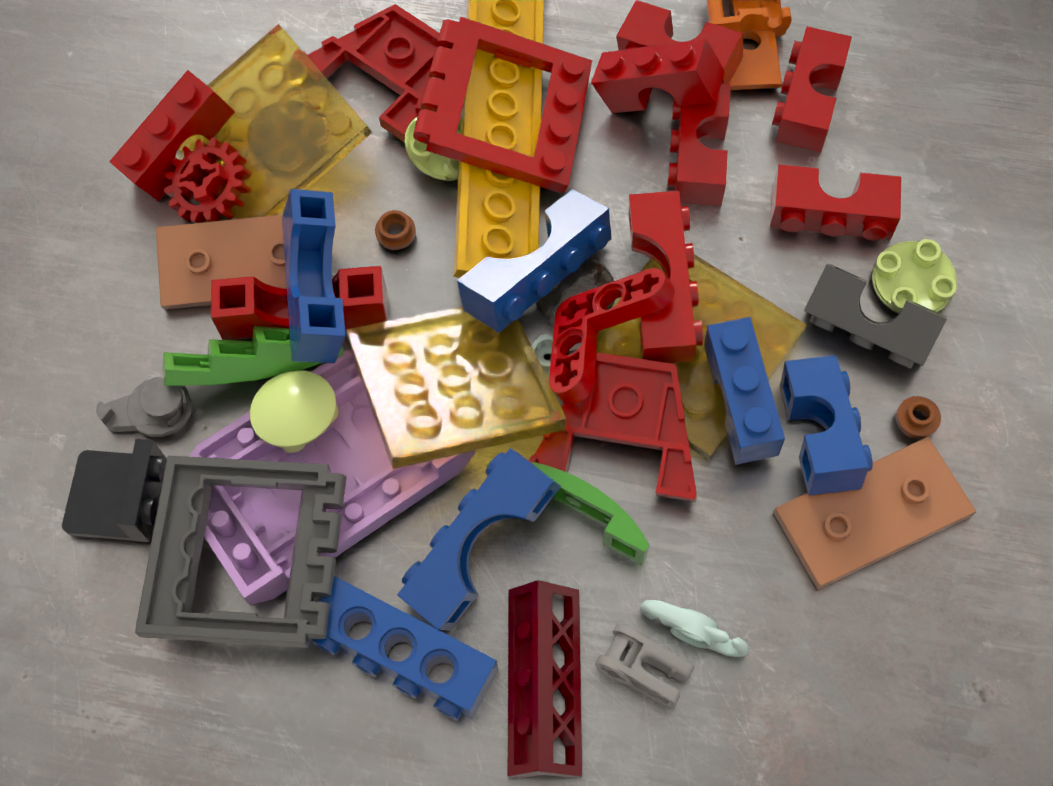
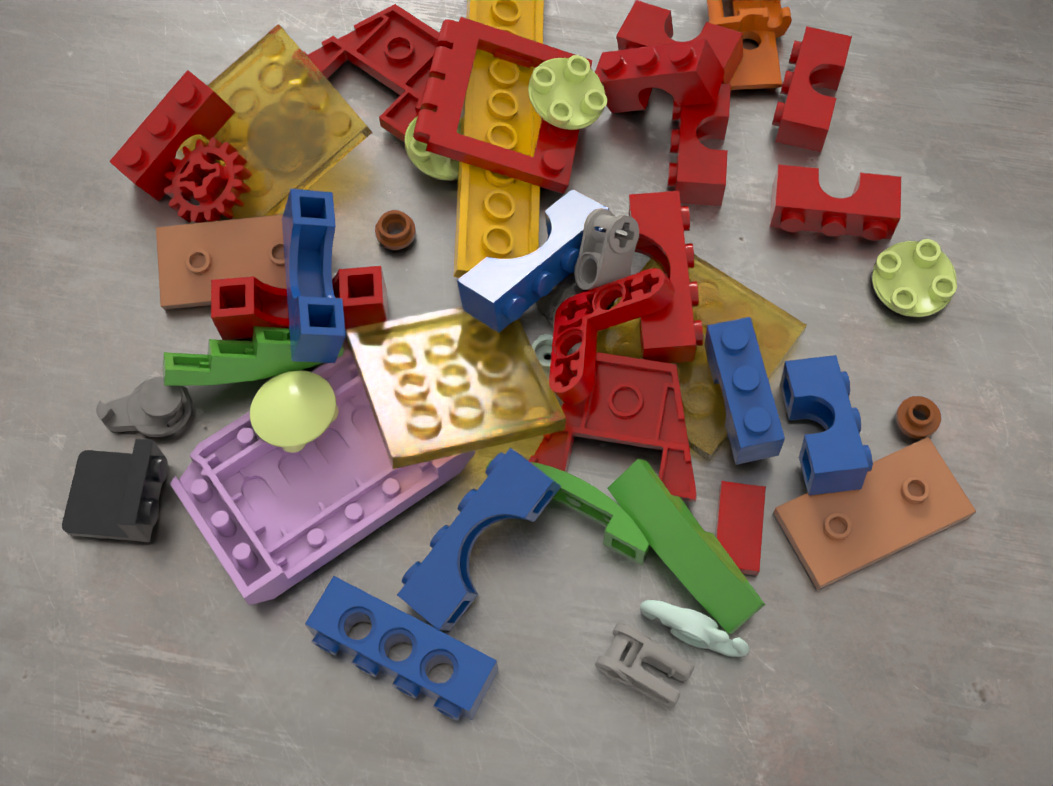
dark grey hinge [135,455,347,648] -> none
dark red fence [507,580,582,778] -> none
dark grey arch [804,263,947,368] -> none
none -> yellowish green dish [528,55,607,130]
none -> light grey piece [574,208,640,290]
none -> bright green slope [607,459,765,634]
none -> red tile [715,481,766,576]

